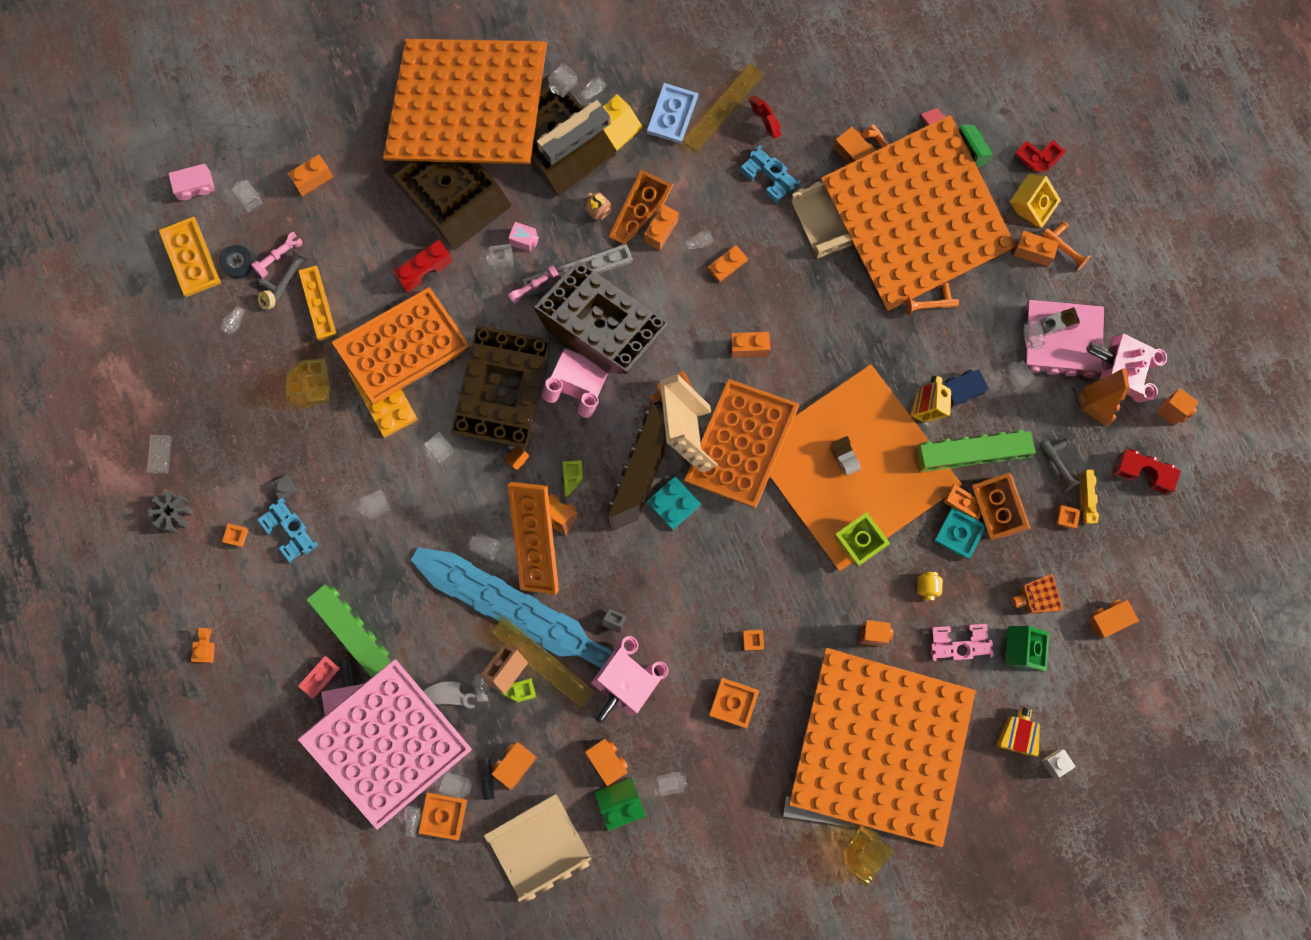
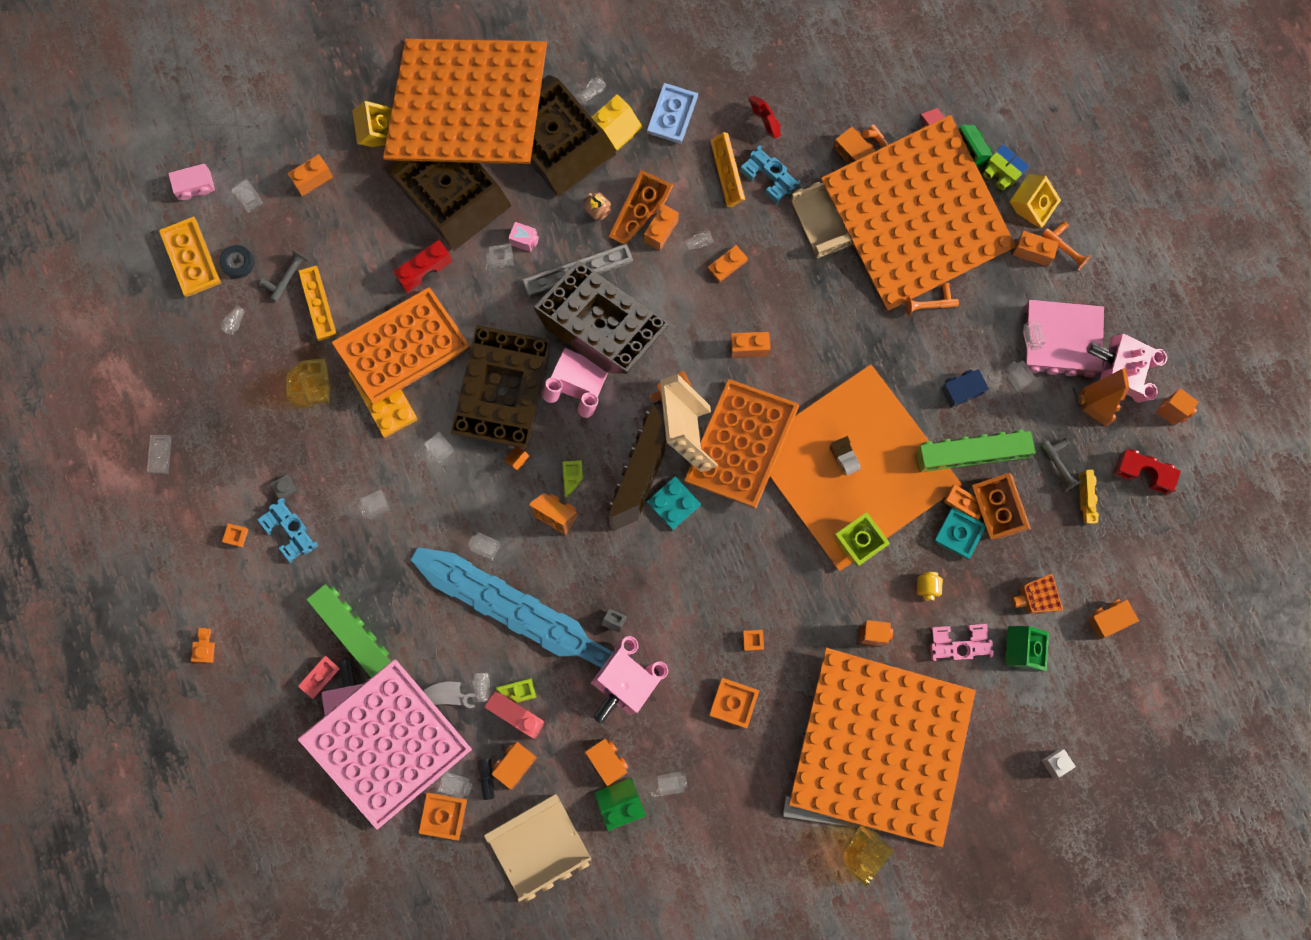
dark grey gear [148,491,193,533] -> none
bright pink piece [251,232,302,278] -> none
tile [258,290,275,310] -> none
clear cone [402,806,422,837] -> none
nougat brick [480,644,528,694] -> none
clear yellow tile [492,616,595,708] -> none
orange plate [507,482,559,595] -> none
bright pink piece [508,265,561,304] -> none
dark grey piece [537,100,611,165] -> none
clear brick [548,63,577,97] -> none
clear yellow tile [683,63,764,153] -> none
yellow torso [910,376,951,423] -> none
torso [996,707,1040,757] -> none
red plate [1014,140,1066,172] -> none
leg [1040,307,1080,336] -> none
orange plate [1056,505,1081,530] -> none
none -> yellow slope [352,101,392,147]
none -> coral slope [485,691,545,739]
none -> light orange plate [710,132,745,208]
none -> lime hips [983,144,1029,191]

